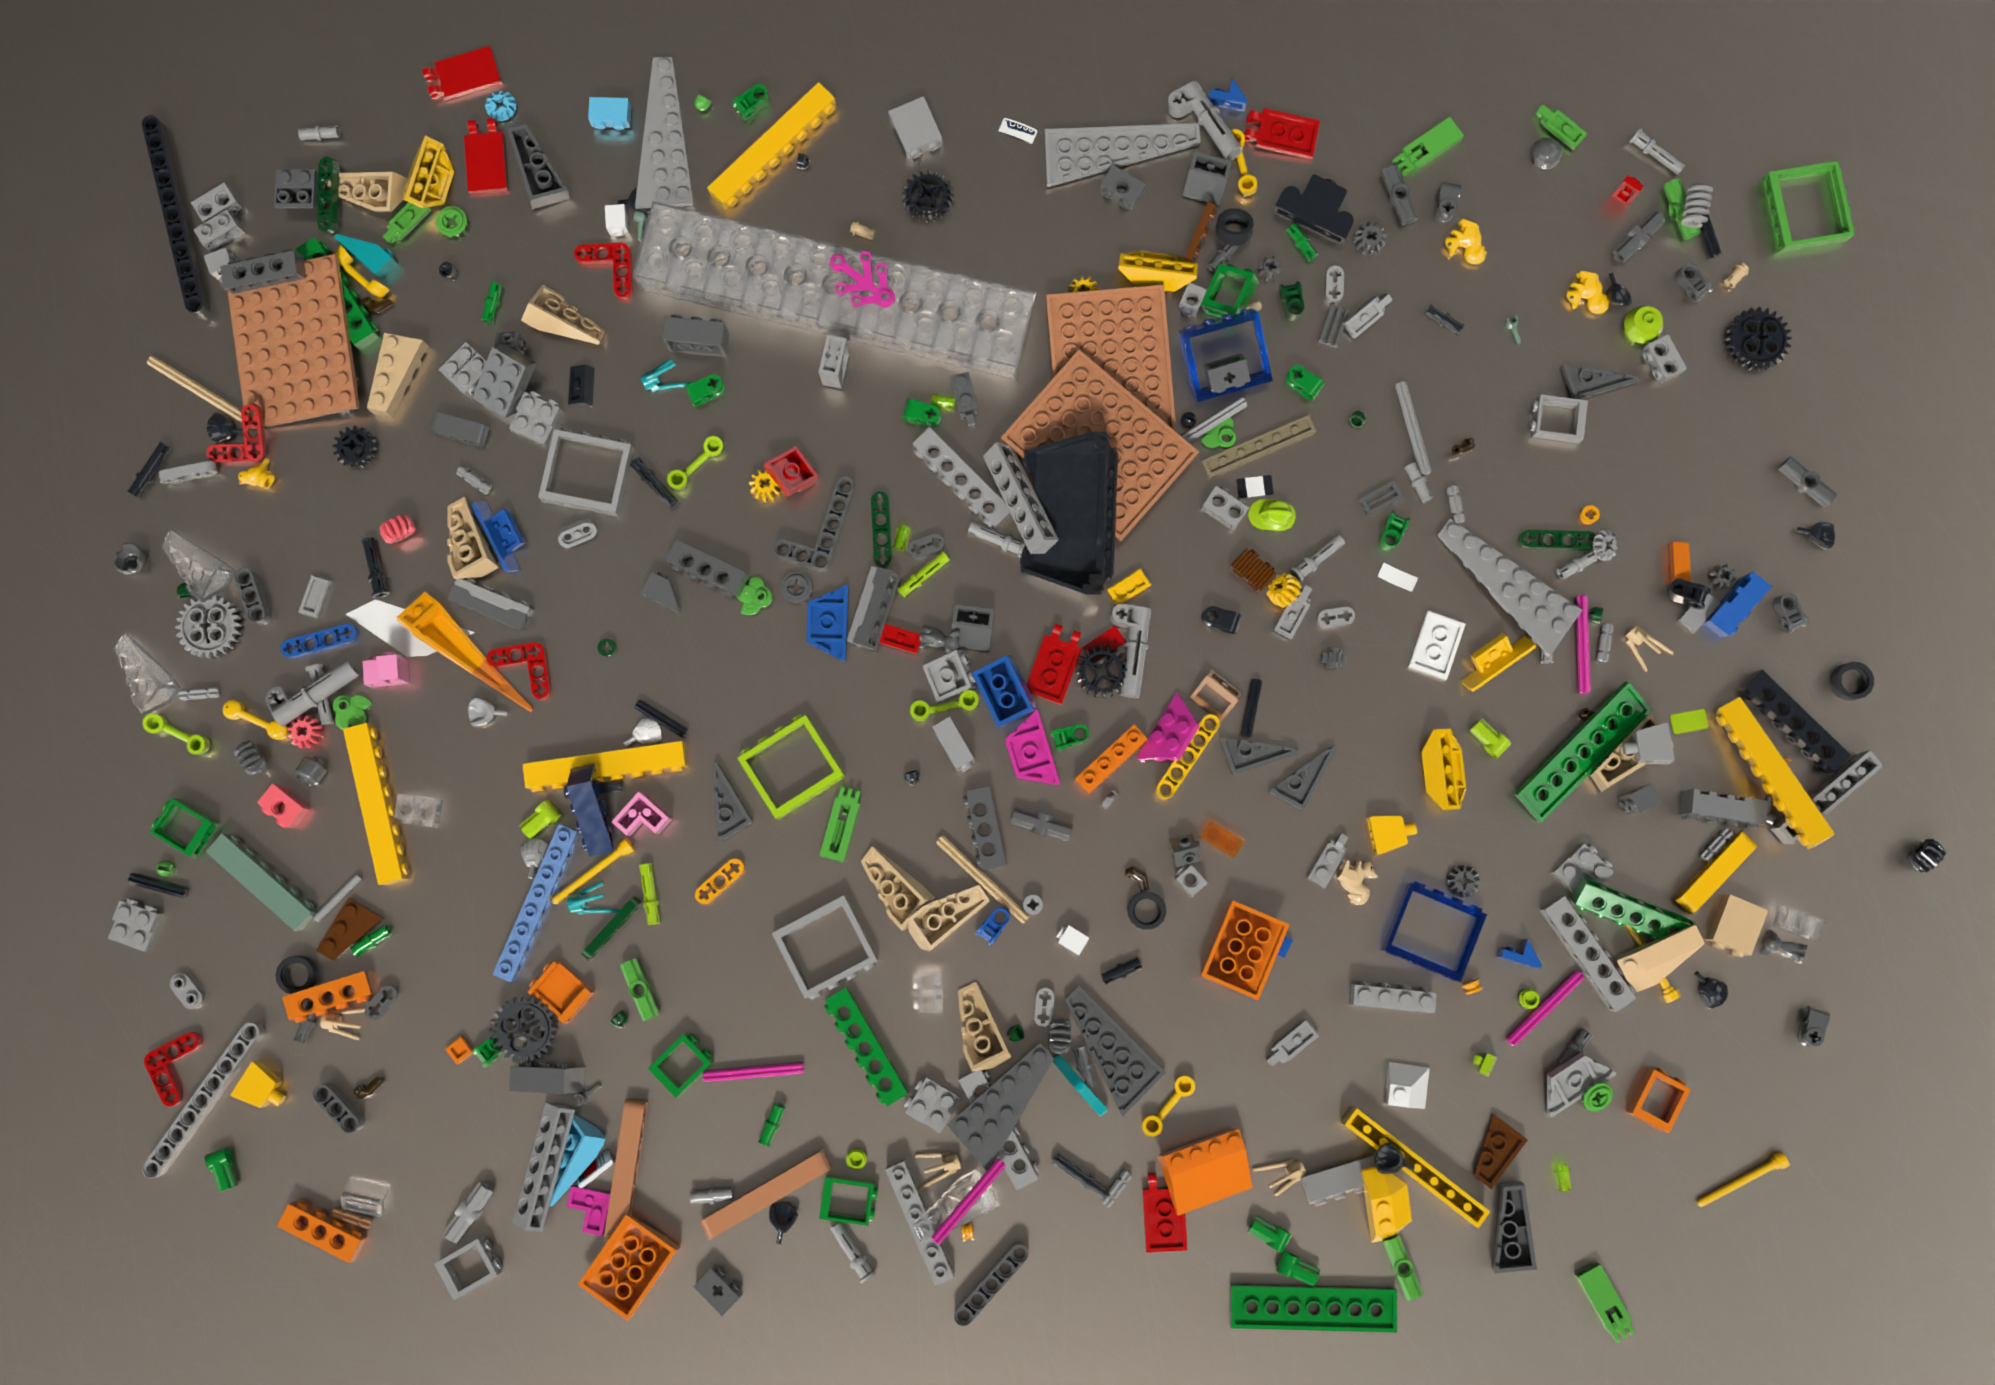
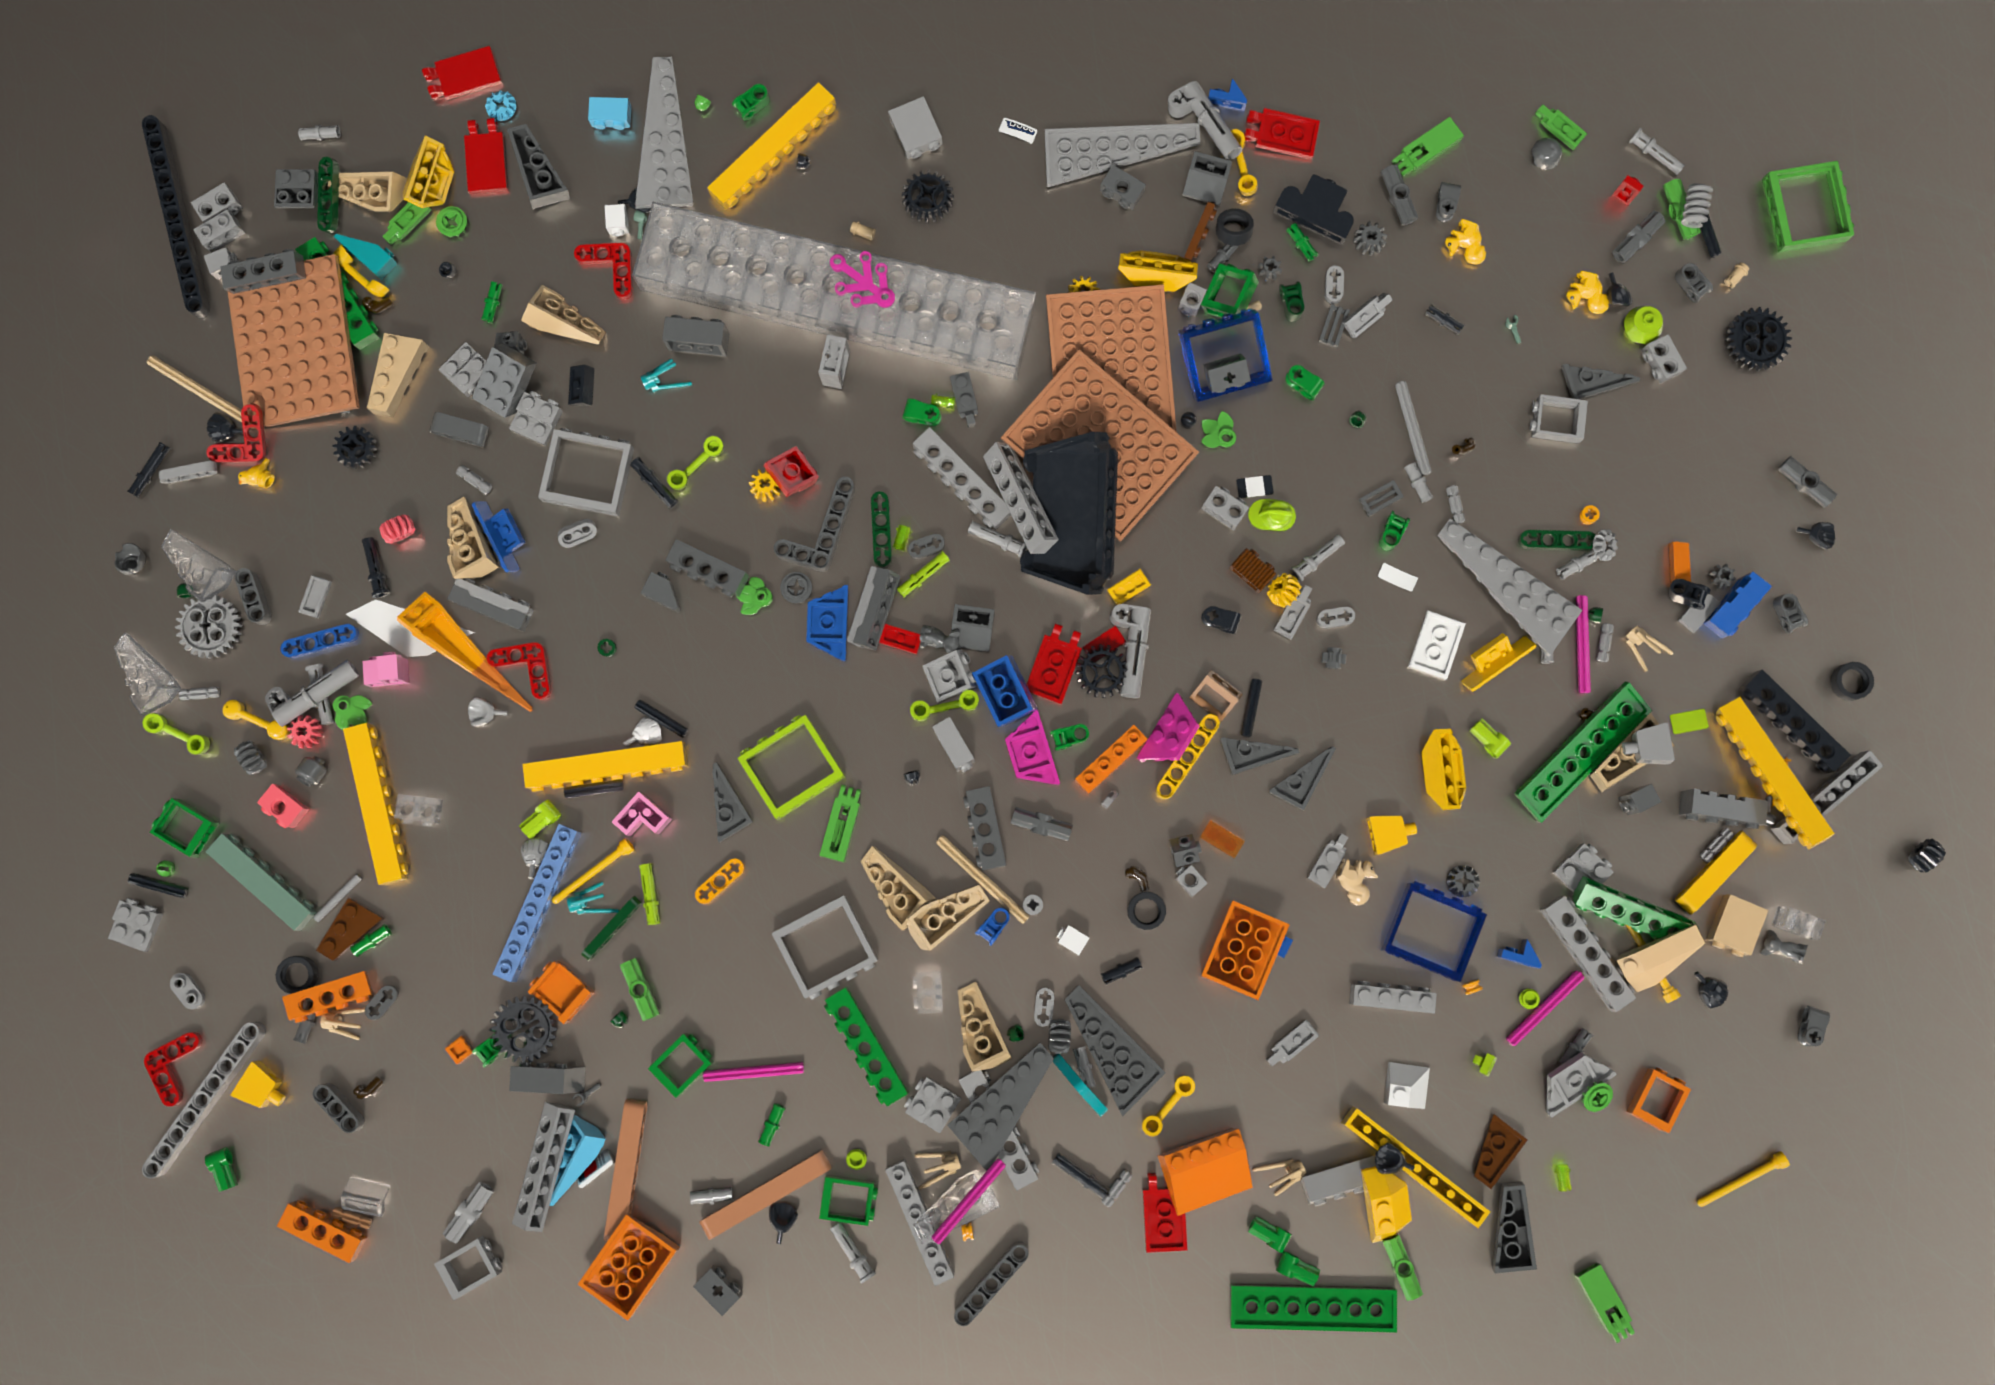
dark blue wedge [565,764,615,857] -> none
dark pink plate [567,1185,611,1236] -> none
green piece [685,374,726,406] -> none
light grey axle [1180,397,1247,443] -> none
dark tan tile [1201,414,1317,479] -> none

